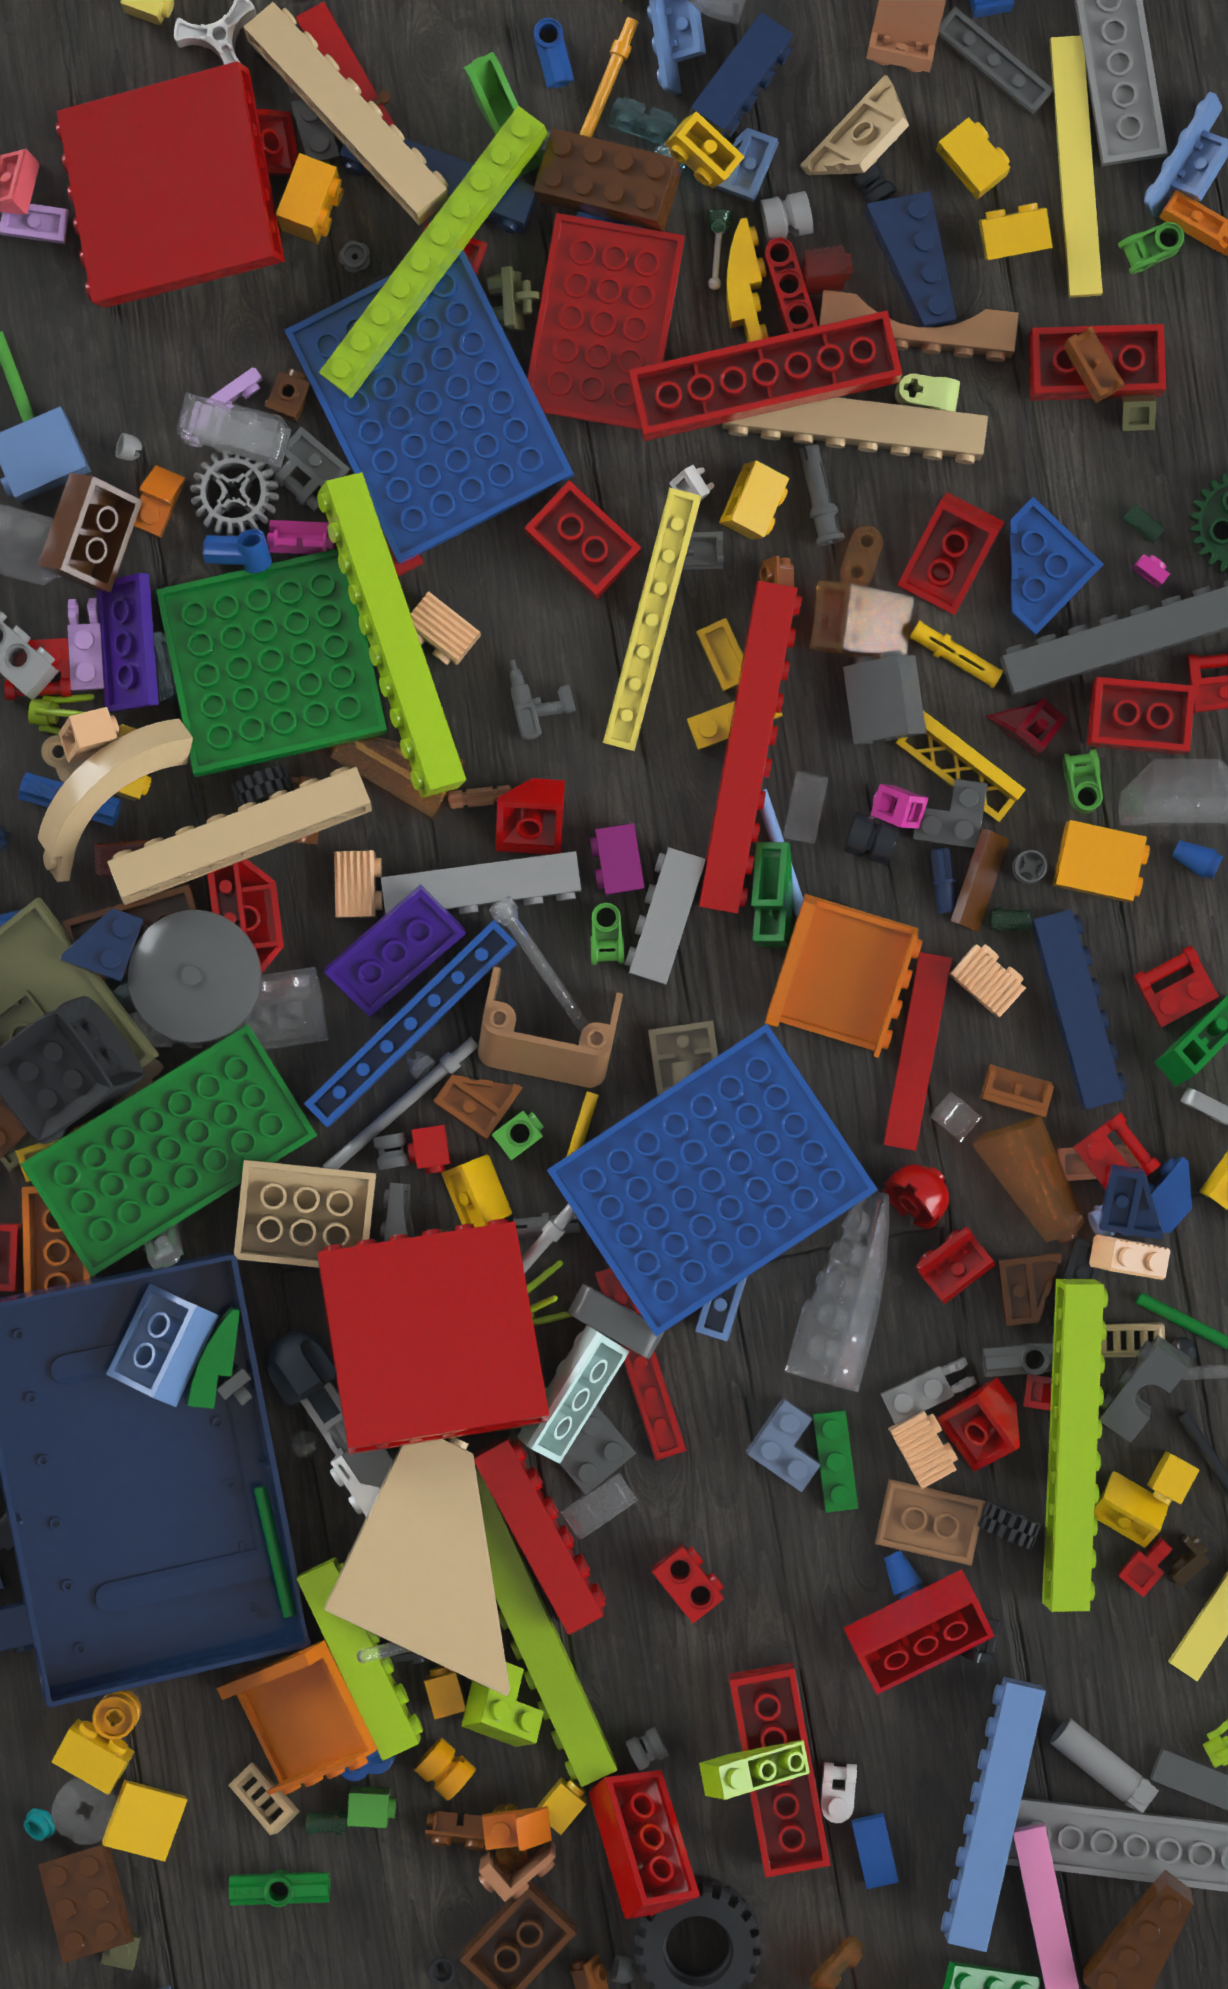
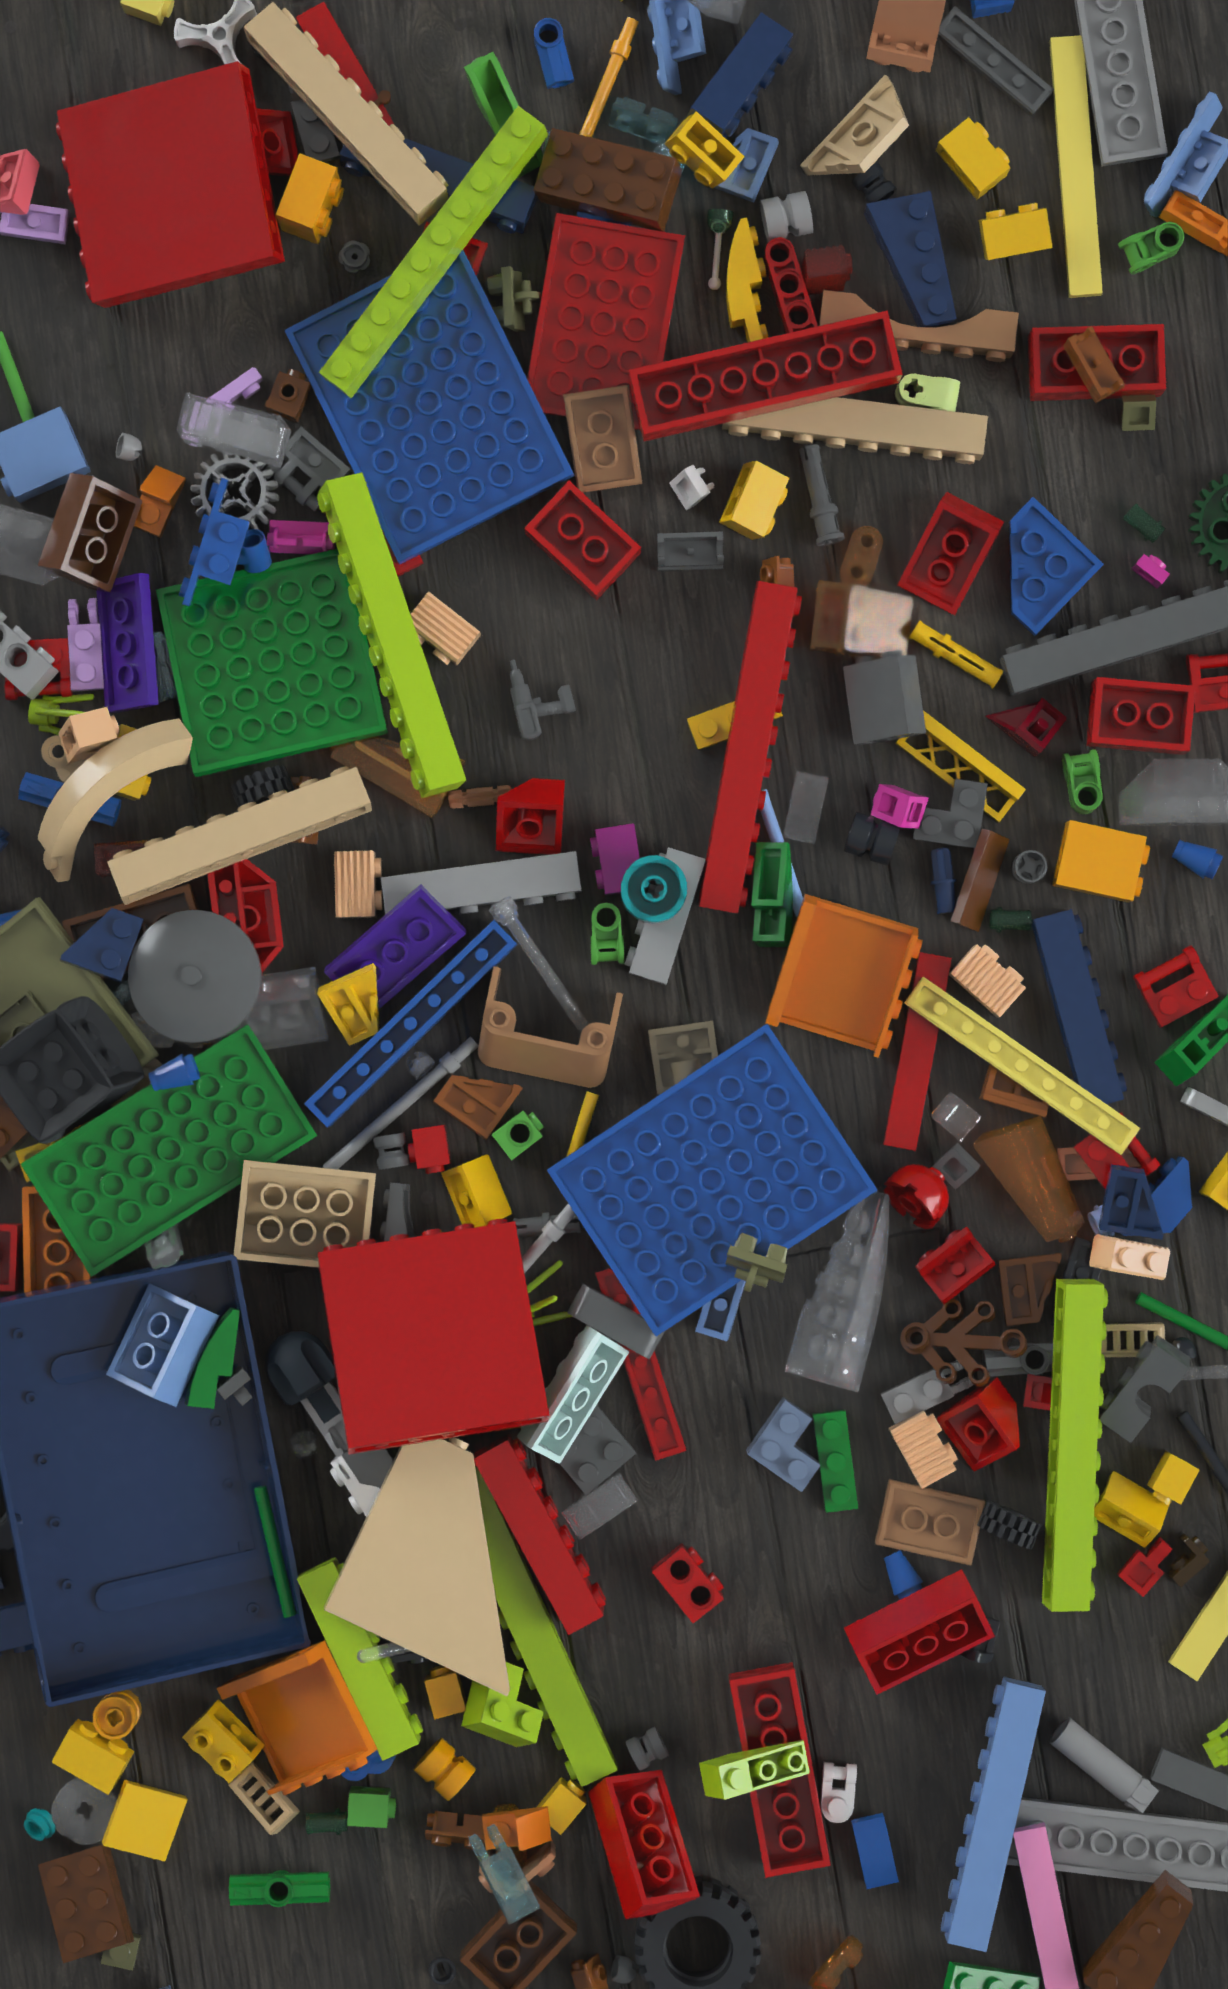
light yellow tile [603,487,702,751] -> none
yellow tile [696,618,743,692] -> none
none -> blue cone [148,1053,200,1091]
none -> blue bracket [179,477,250,606]
none -> yellow brick [182,1699,265,1783]
none -> yellow wing [317,963,379,1046]
none -> clear light blue hinge [469,1824,540,1924]
none -> medium nougat tile [563,385,643,492]
none -> teal brick [621,855,687,924]
none -> olive hips [725,1233,788,1293]
none -> reddish brown plant [900,1299,1028,1387]
none -> light yellow tile [904,977,1140,1155]
none -> dark grey tile [933,1142,981,1190]

